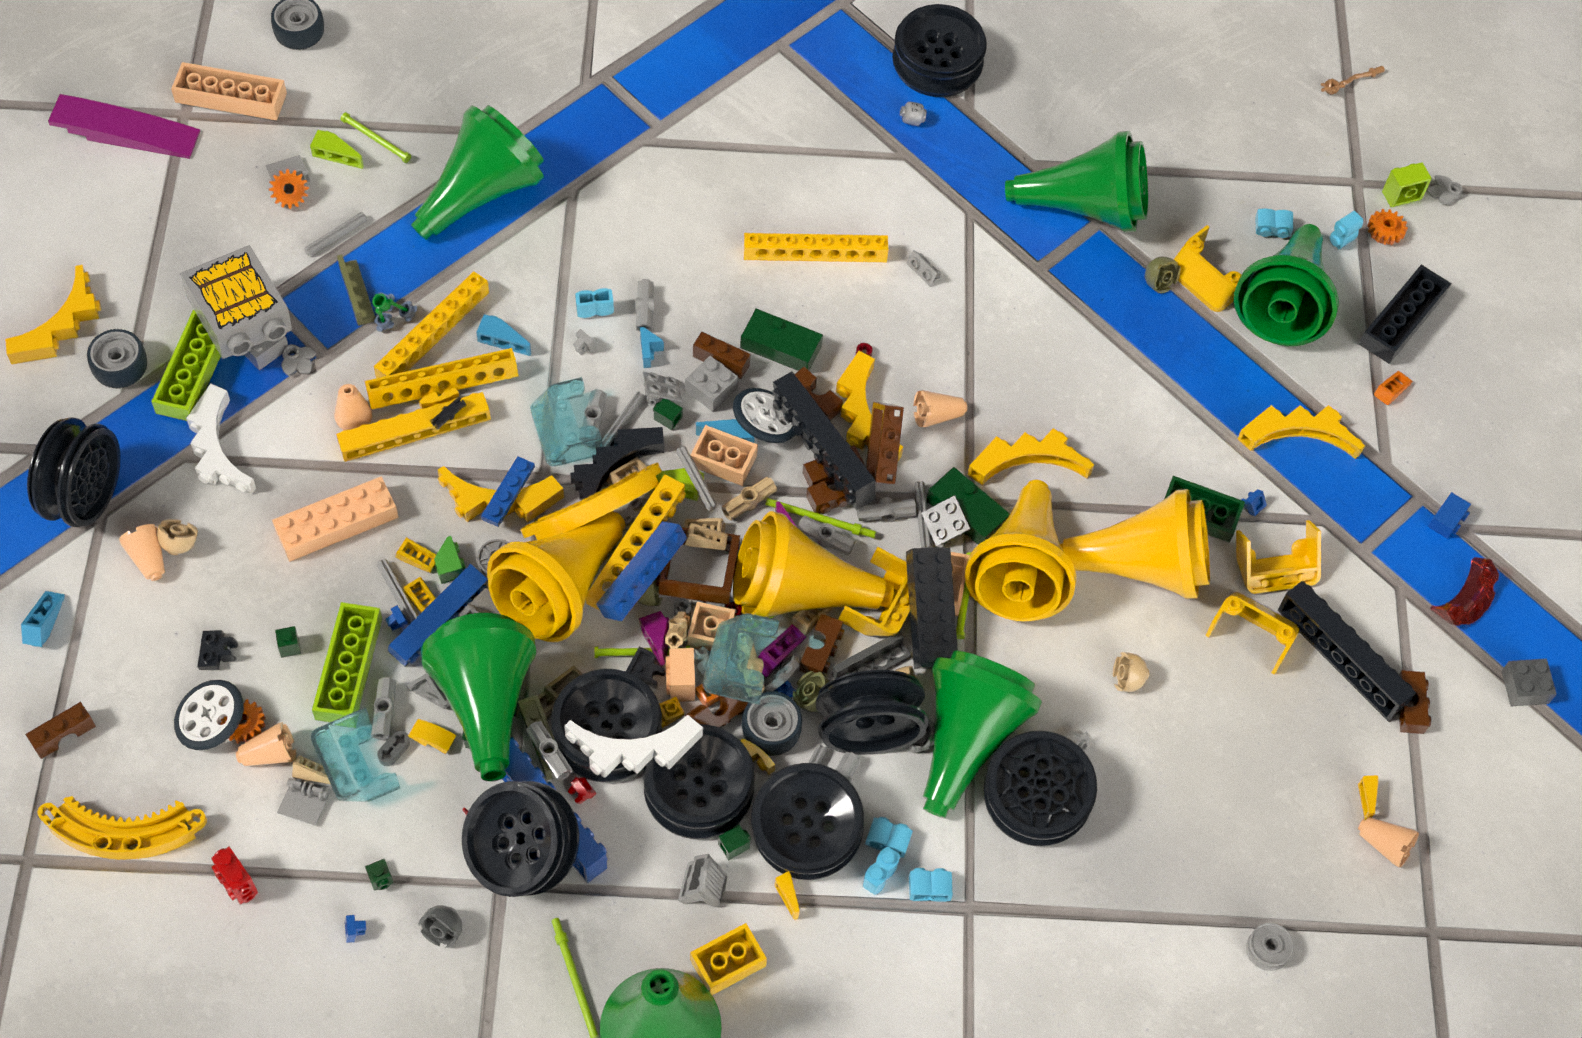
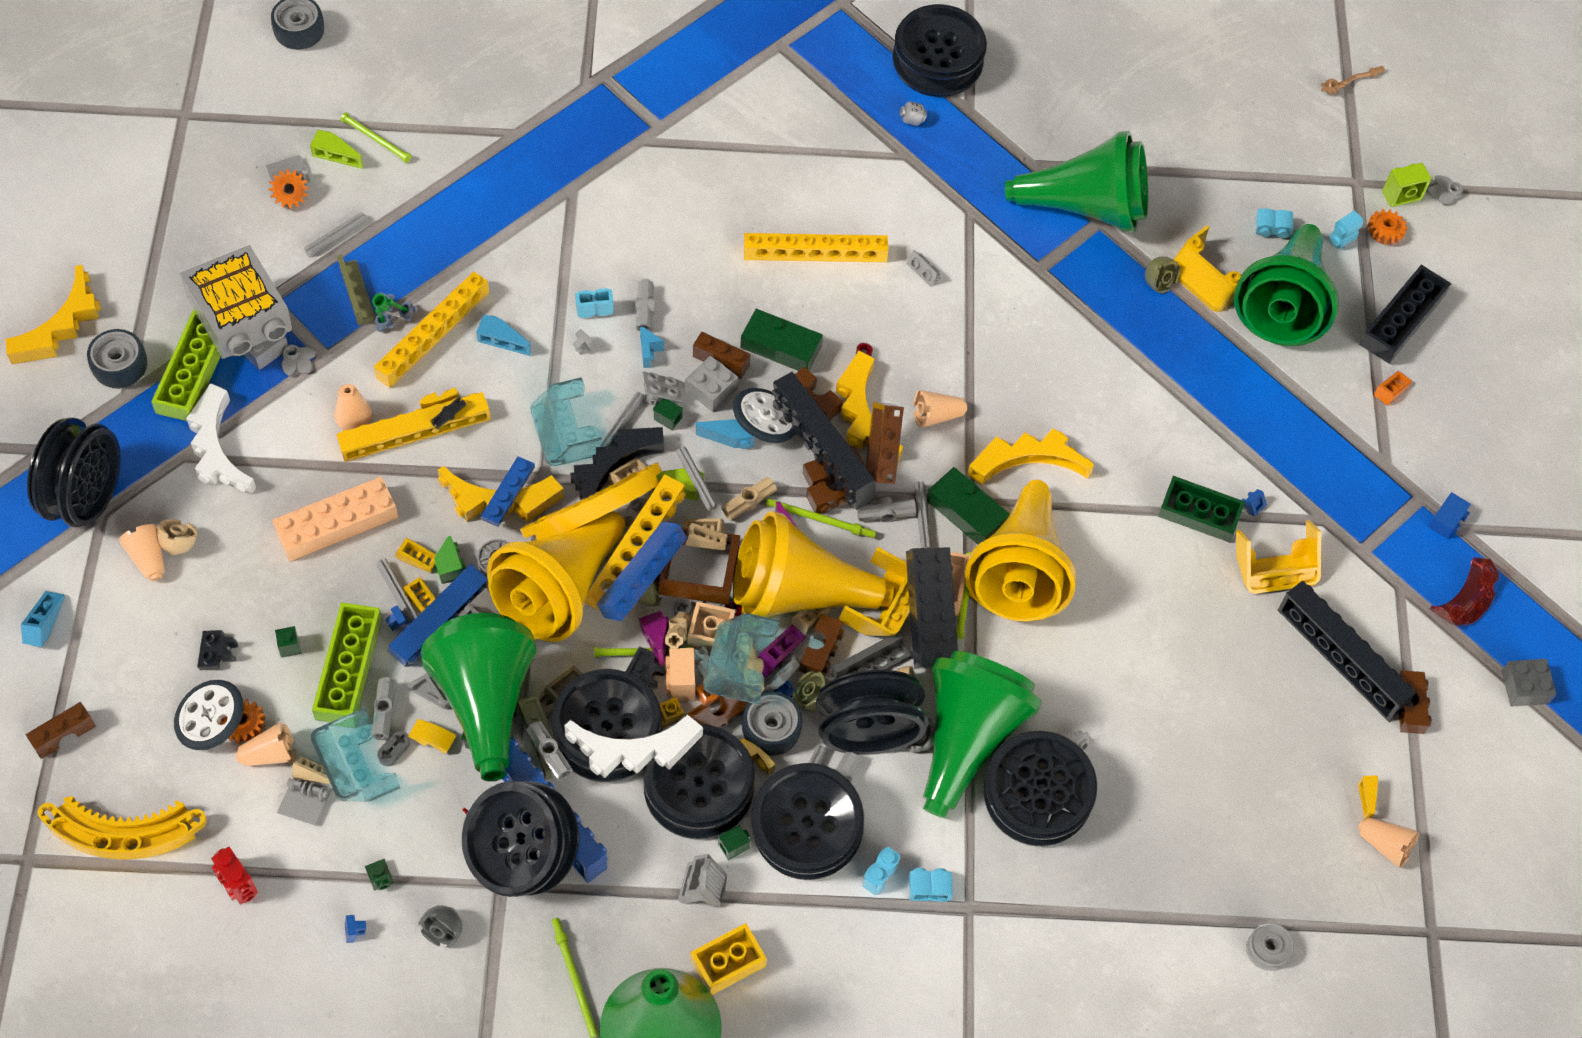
magenta slope [48,94,201,159] -> none
light nougat brick [171,62,287,120] -> none
yellow brick [365,348,519,410] -> none
green piece [411,105,544,240] -> none
red tile [567,777,597,804] -> none
light grey piece [579,389,607,445] -> none
light nougat brick [690,425,758,486] -> none
yellow slope [774,871,800,920] -> none
light grey piece [797,515,856,555] -> none
medium azure brick [865,817,913,858] -> none
hinge [921,496,970,546] -> none
yellow piece [1060,489,1210,599] -> none
tan cylinder [1113,652,1149,692] -> none
yellow windscreen [1205,592,1299,675] -> none
yellow arch [1238,405,1365,459] -> none

